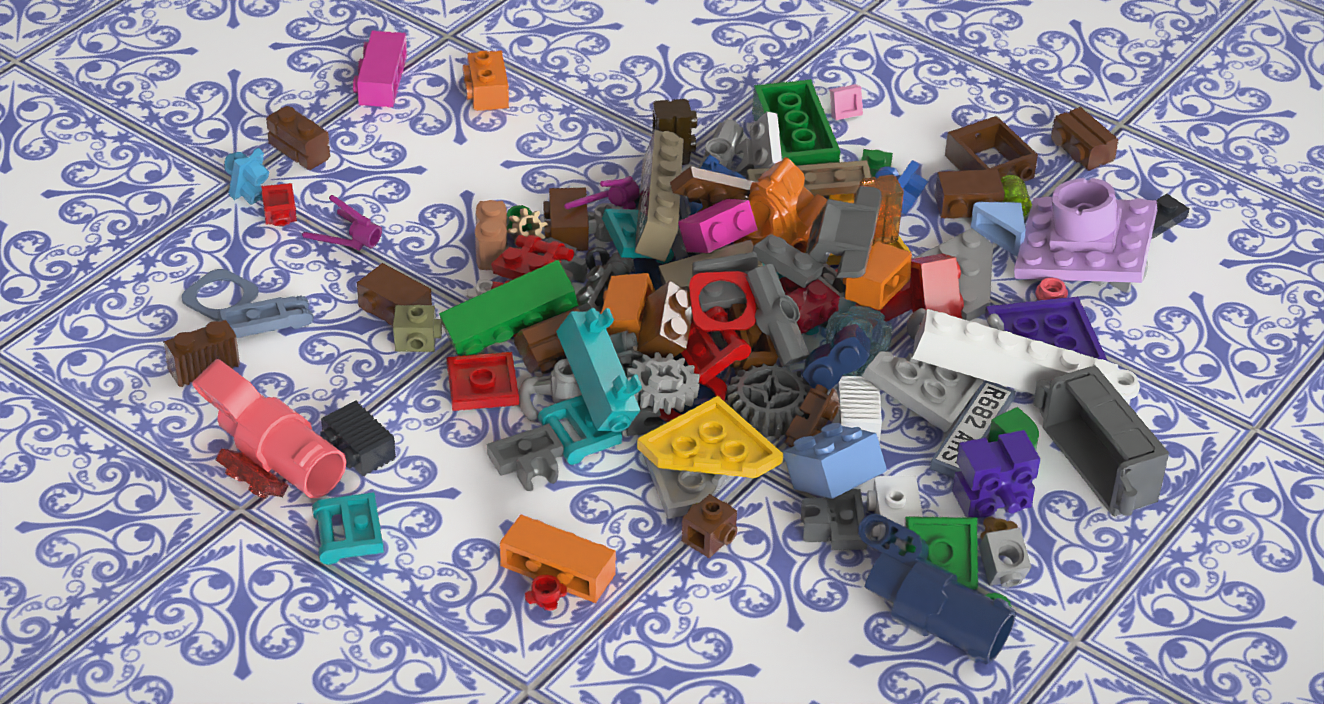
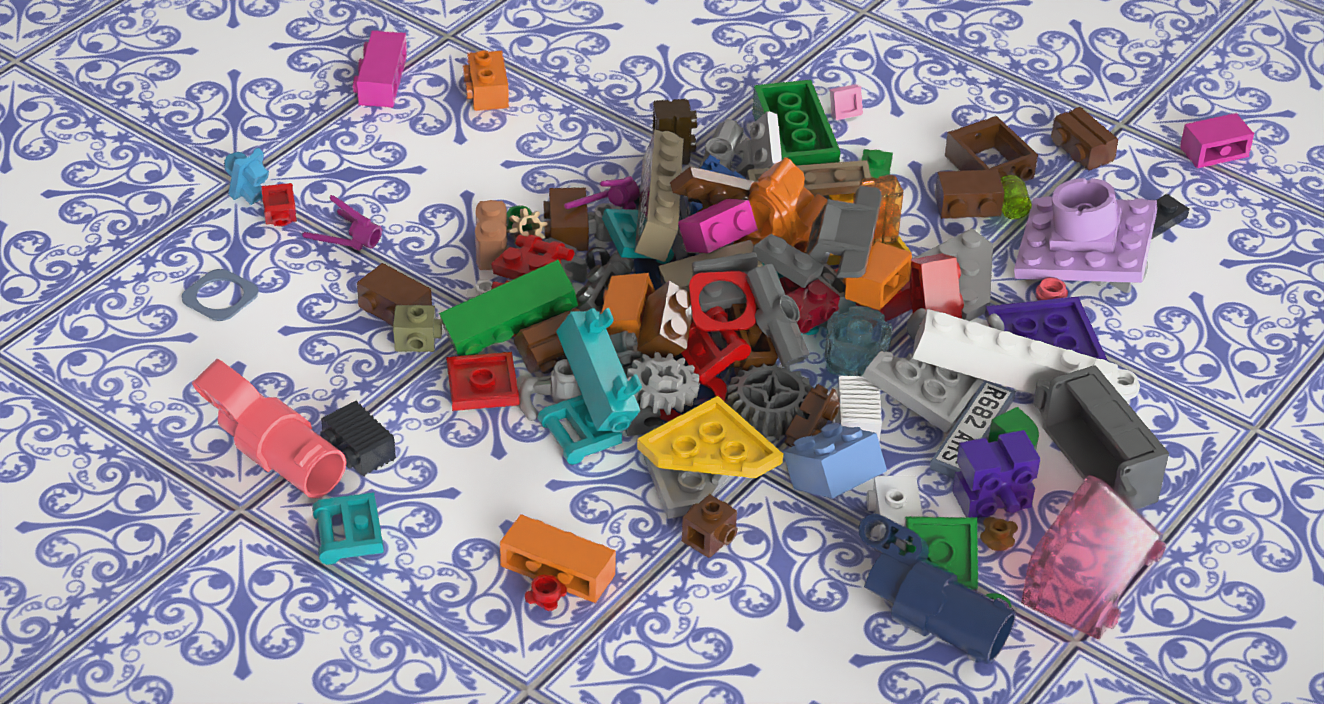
reddish brown brick [163,320,240,387] -> none
clear red plate [215,448,289,499] -> none
sand blue hinge [217,295,314,338] -> none
reddish brown brick [266,105,330,170] -> none
dark grey plate [487,424,563,491] -> none
dark grey plate [801,489,867,550] -> none
dark blue brick [802,324,871,390] -> none
blue hips [875,160,929,216] -> none
light blue slope [970,202,1026,256] -> none
light grey brick [978,528,1031,587] -> none
none -> clear pink windscreen [1021,475,1166,640]
none -> dark pink brick [1180,113,1254,168]

